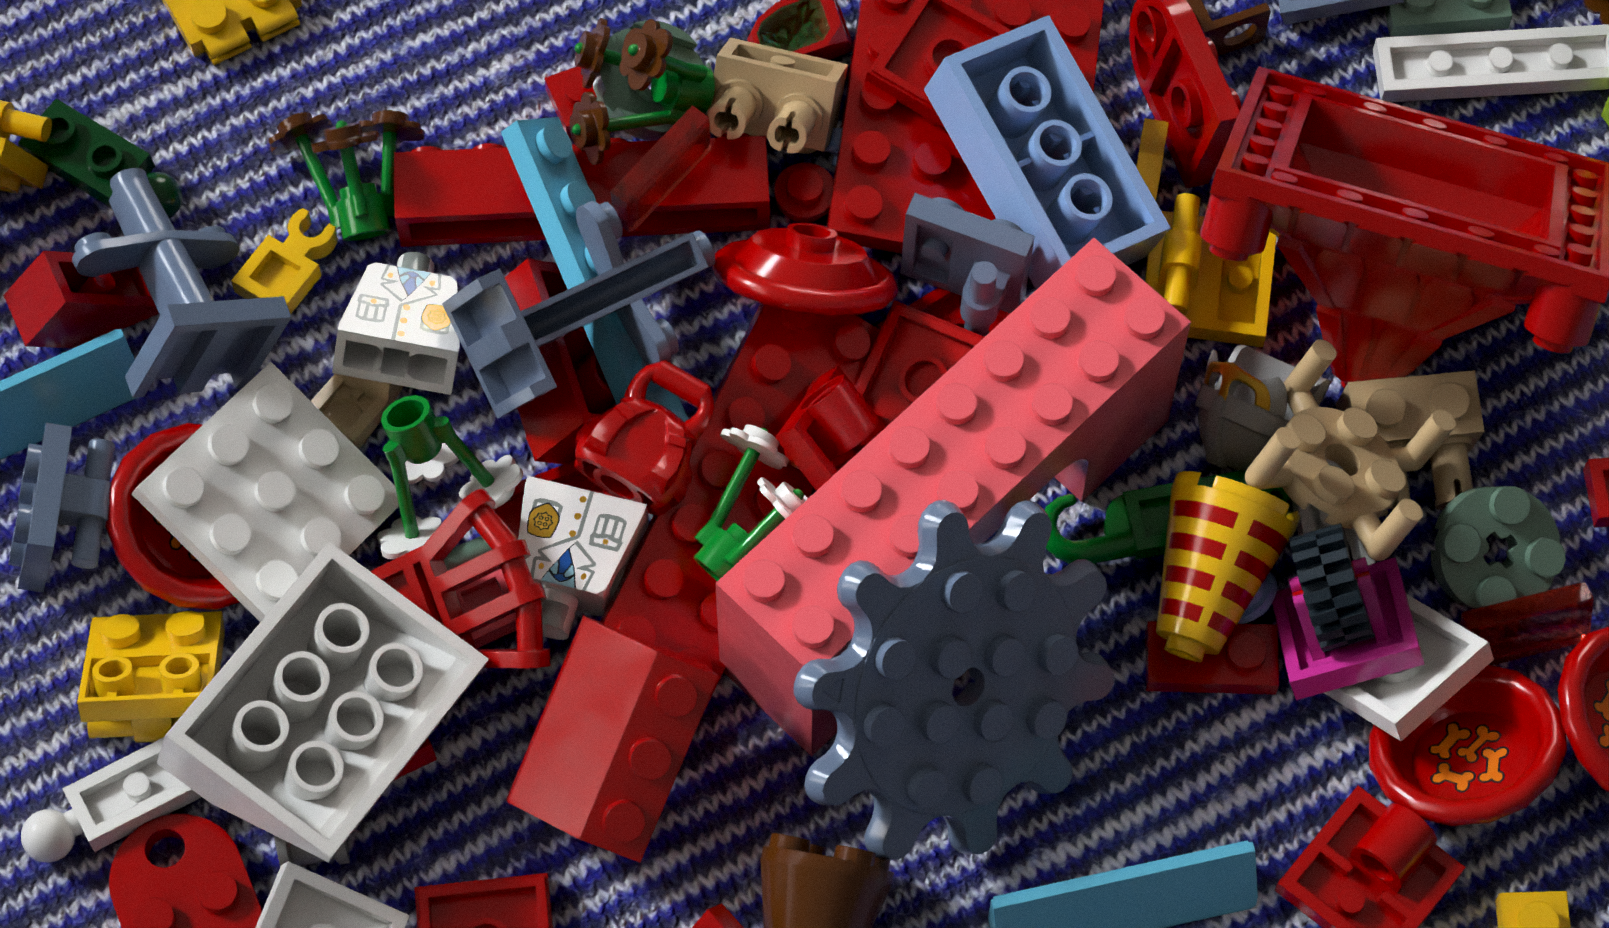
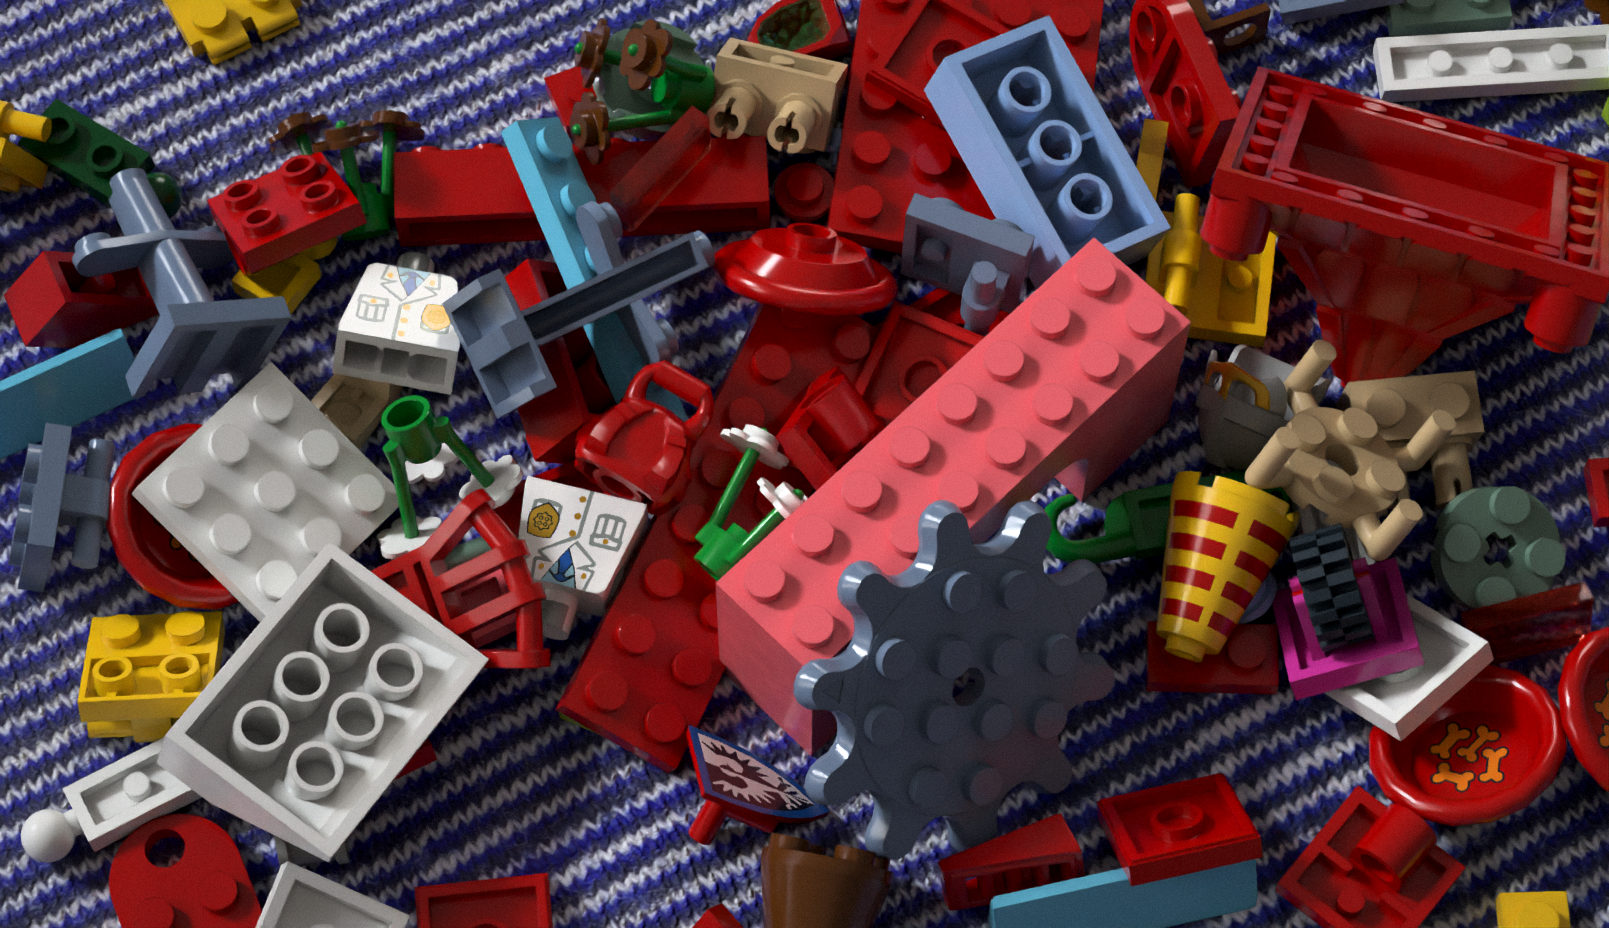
red slope [506,615,719,863] -> none
none -> red plate [207,152,367,278]
none -> shield [685,725,830,845]
none -> red slope [938,813,1085,911]
none -> red tile [1096,773,1263,886]

